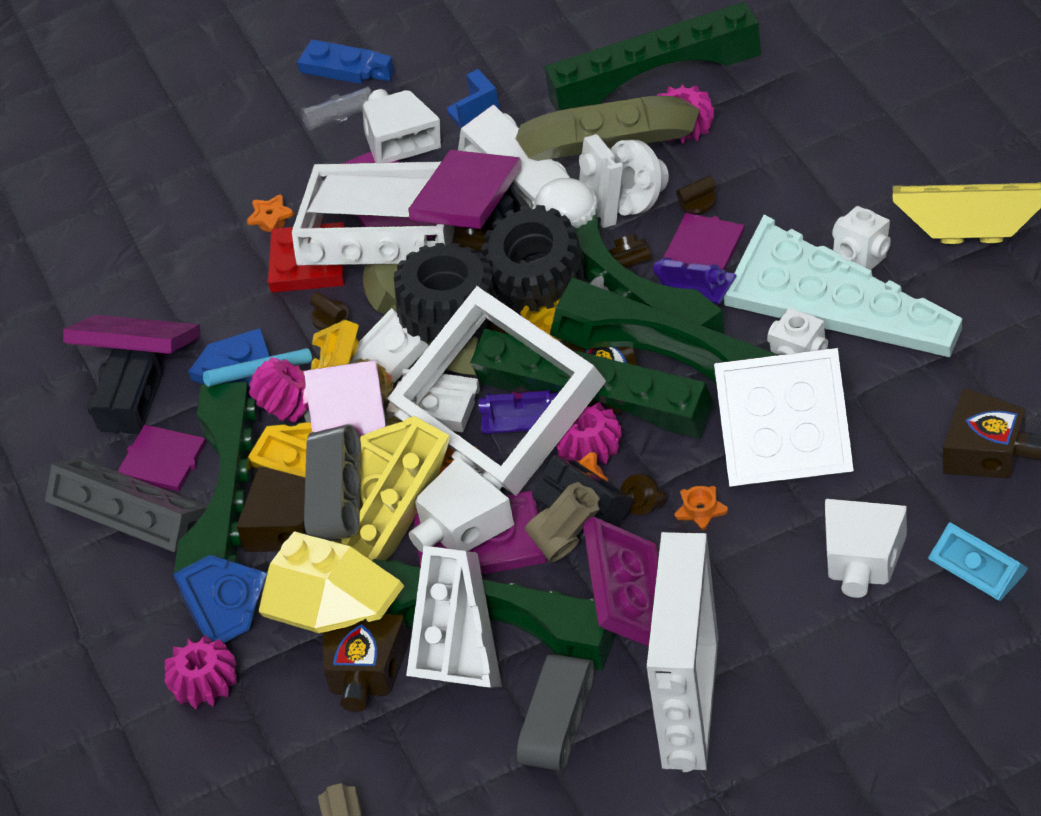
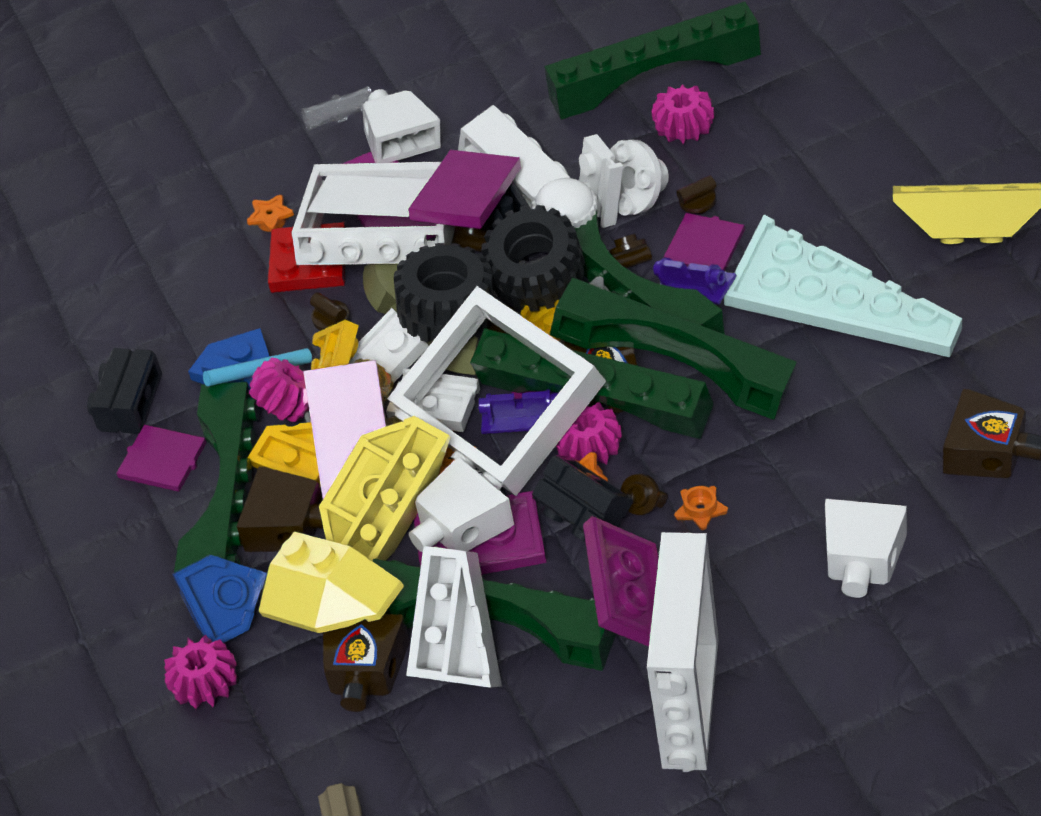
dark grey fence [45,457,208,552] -> none
magenta tile [63,315,200,354] -> none
blue hinge [297,39,395,84] -> none
dark grey beam [304,424,361,541] -> none
blue panel [447,69,500,129] -> none
olive brick [515,96,700,161] -> none
dark grey beam [517,653,594,772] -> none
dark tan piece [525,482,600,563] -> none
white plate [714,348,854,487] -> none
white brick [767,308,828,355] -> none
white brick [832,206,891,270] -> none
medium azure slope [928,522,1028,601] -> none

